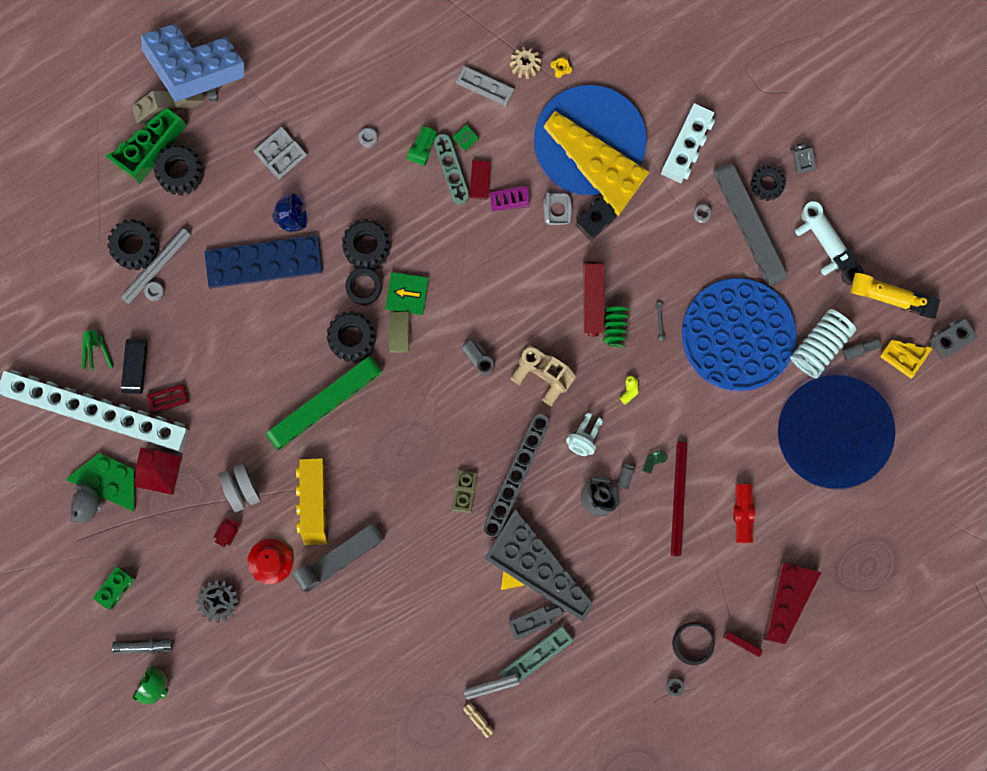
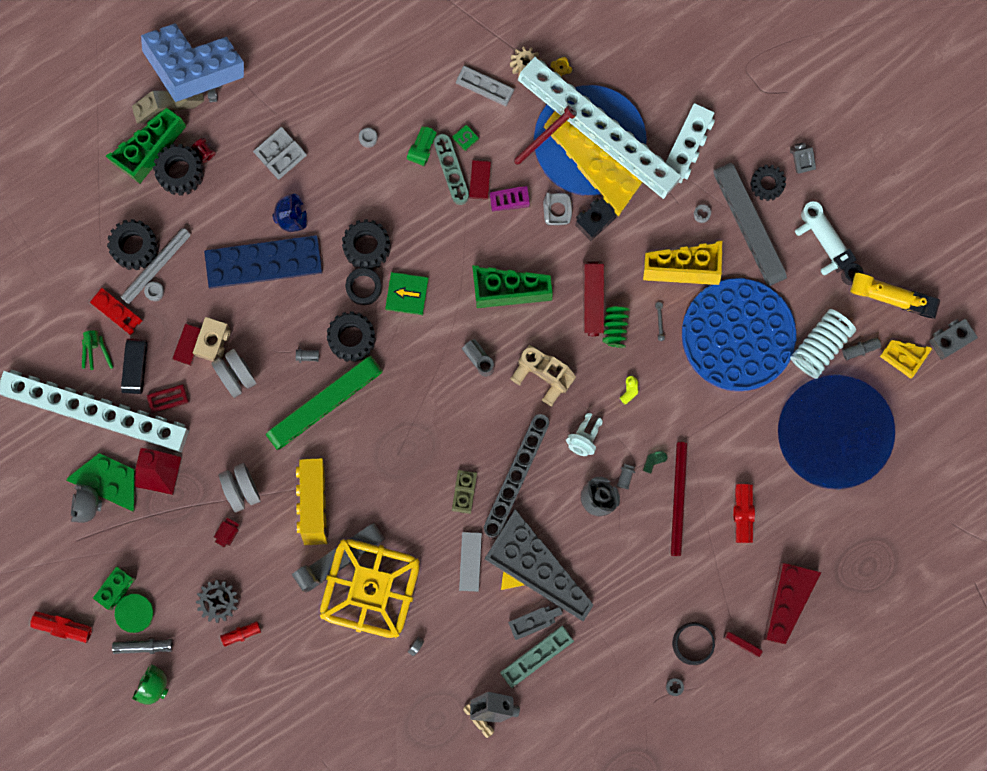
red hat [247,539,293,585] -> none
olive slope [389,312,410,353] -> none
light grey axle [464,674,520,700] -> none
none -> red piece [30,611,92,643]
none -> red plate [90,288,143,336]
none -> green tile [114,594,154,633]
none -> dark red tile [172,324,201,366]
none -> dark red bush [191,138,216,163]
none -> tan brick [193,317,231,361]
none -> light grey wheel [211,348,257,398]
none -> red pin [220,621,261,647]
none -> dark grey pin [296,348,319,363]
none -> yellow plate [319,539,420,639]
none -> dark grey tile [407,636,424,656]
none -> light grey tile [459,532,482,592]
none -> dark grey torso [470,692,520,722]
none -> green wedge [472,265,553,308]
none -> dark red bar [514,105,577,165]
none -> light aqua brick [518,57,681,199]
none -> yellow wedge [643,241,722,285]

